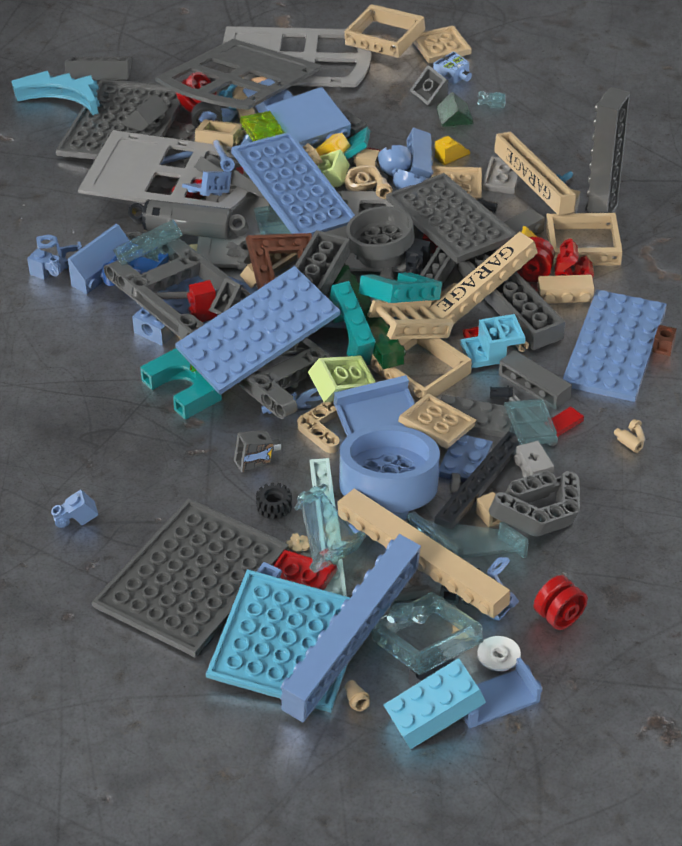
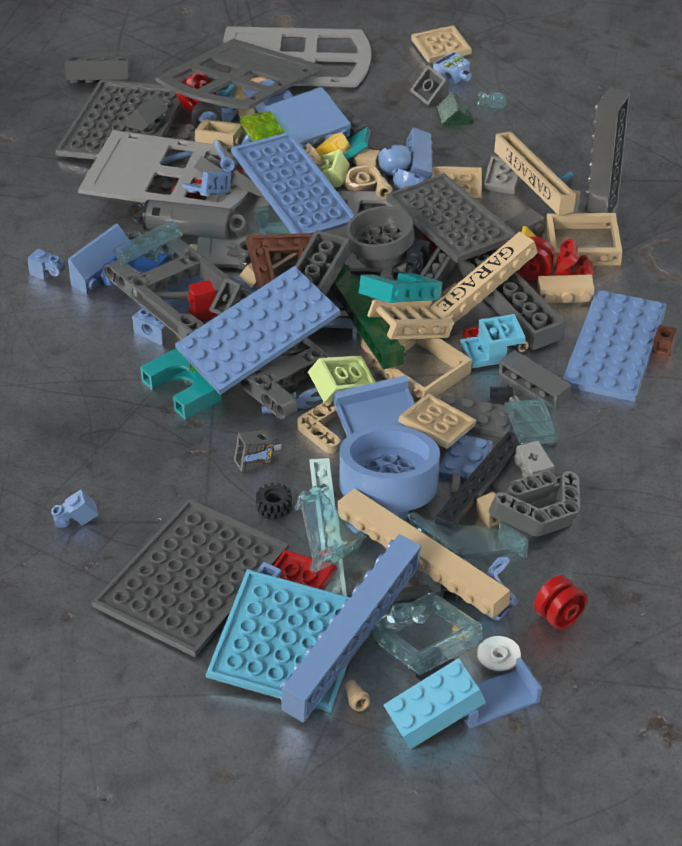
medium azure arch [11,71,100,115] -> none
medium blue piece [36,235,82,270] -> none
tan plant [286,533,310,553] -> none
teal arch [329,281,376,365] -> none
tan window [344,4,425,58] -> none
yellow slope [435,136,470,165] -> none
black pin [477,198,498,213] -> none
red tile [544,406,584,437] -> none
tan plant [614,419,645,453] -> none

